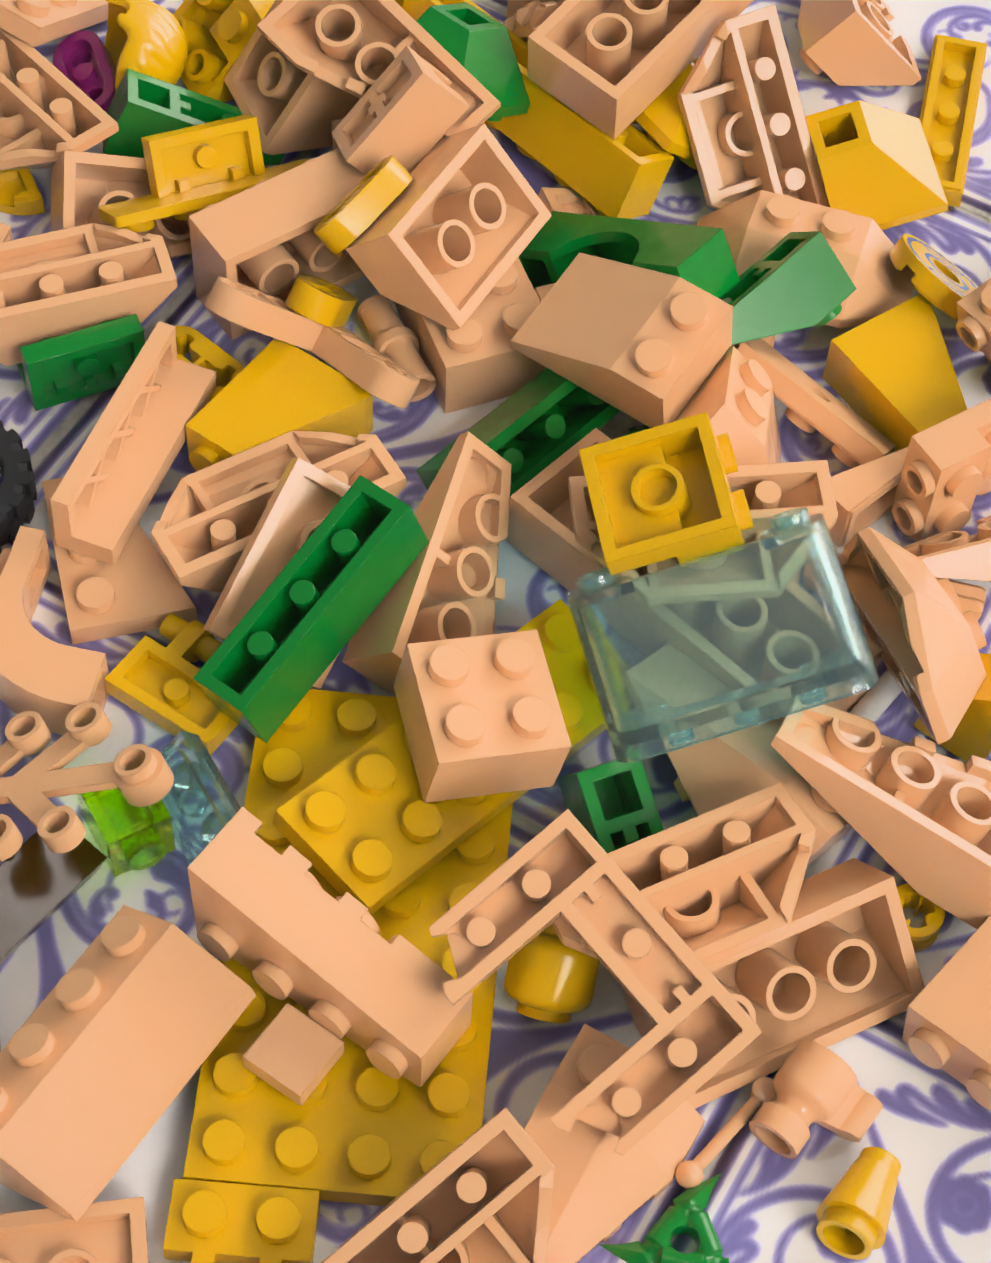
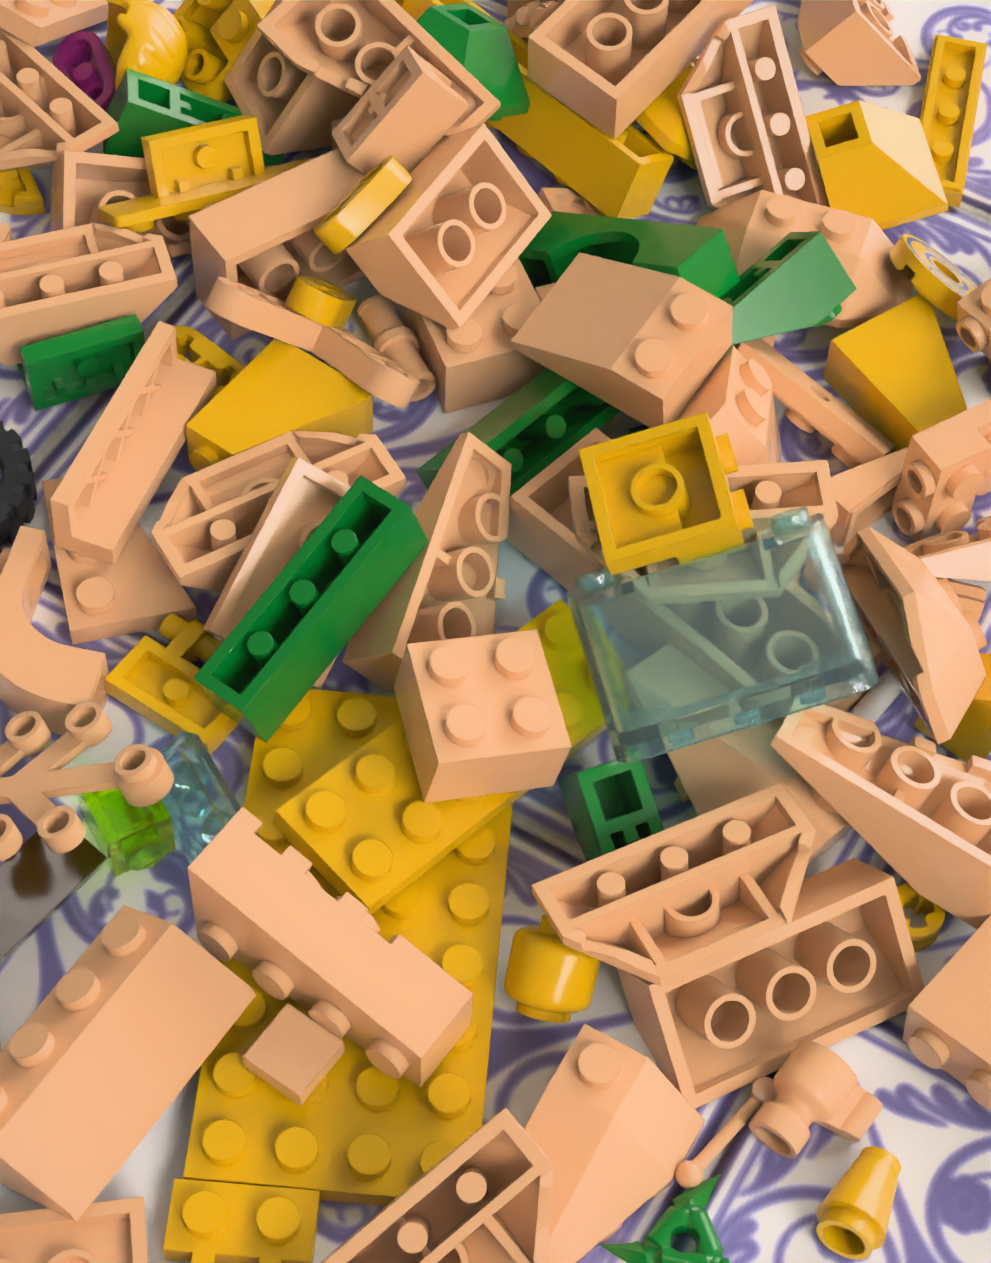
light nougat wedge [429,809,763,1156] -> none

